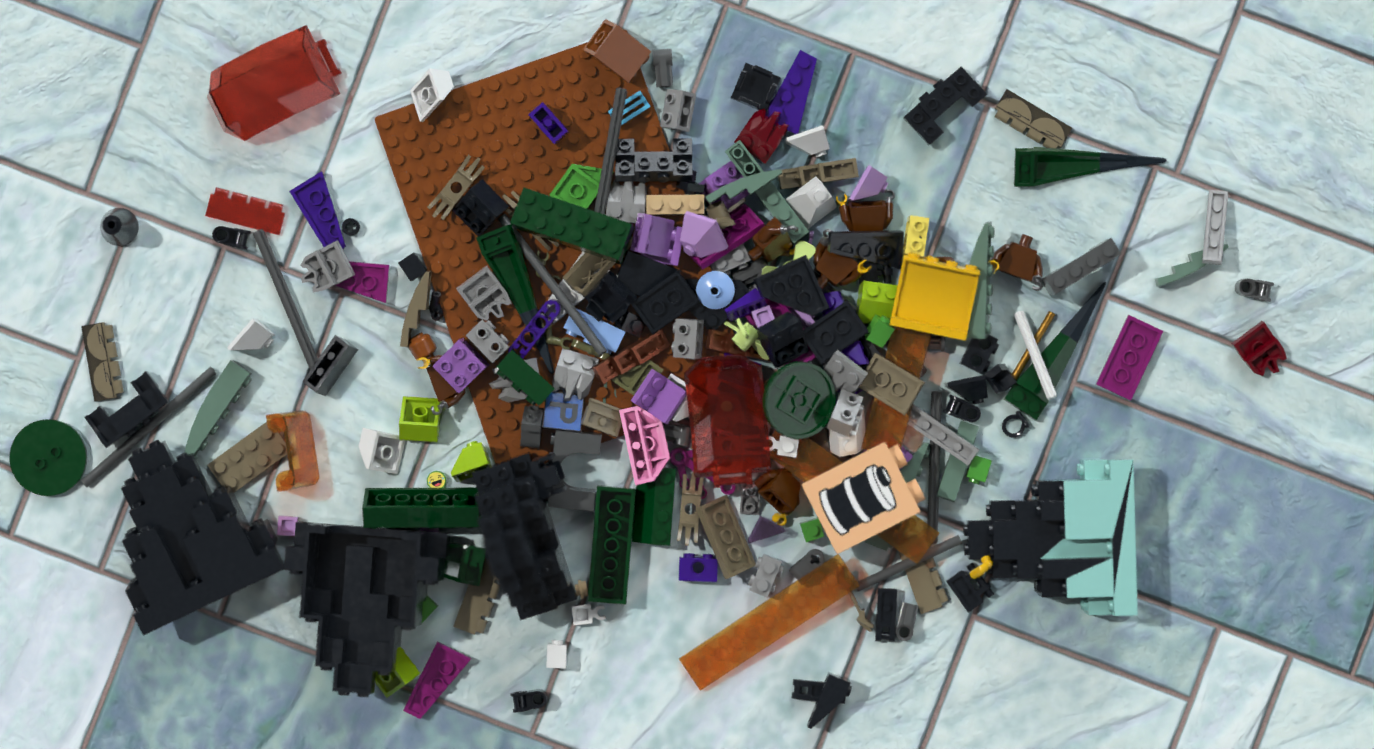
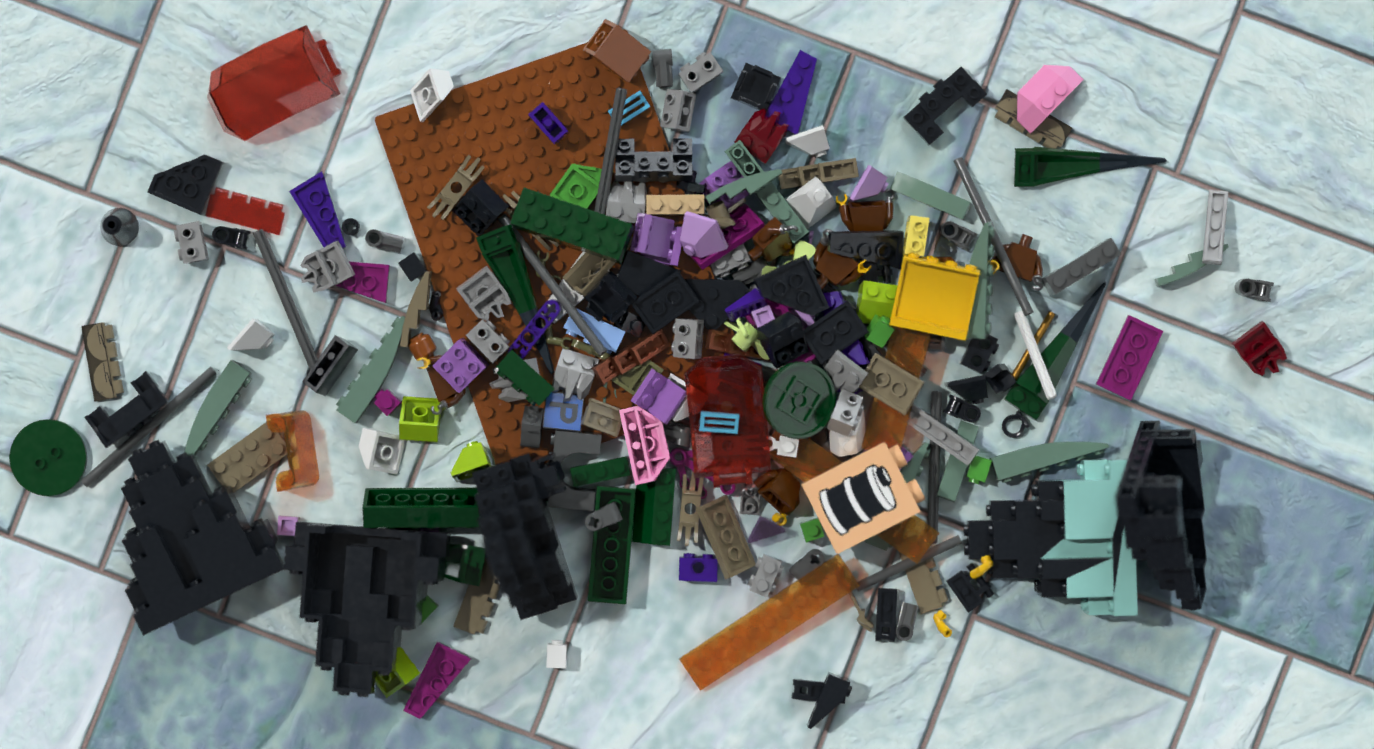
tile [427,471,446,488] -> none
black piece [510,689,548,713] -> none
white plate [572,604,606,625] -> none
tan plate [575,580,588,599] -> none
light blue dish [696,271,735,309] -> none
none -> black plate [147,154,223,215]
none -> light grey brick [174,221,209,264]
none -> sand green slope [336,316,405,423]
none -> dark grey piece [365,229,404,253]
none -> magenta brick [374,389,402,416]
none -> dark green brick [570,456,631,487]
none -> dark grey piece [585,502,623,531]
none -> light grey brick [679,52,723,93]
none -> medium azure tile [699,411,740,434]
none -> sand green slope [890,171,971,220]
none -> yellow arm [933,610,952,637]
none -> dark grey piece [939,221,977,252]
none -> dark grey piece [953,157,1033,316]
none -> sand green slope [990,441,1109,483]
none -> bright pink wedge [1017,65,1084,134]
none -> black panel [1115,421,1207,611]

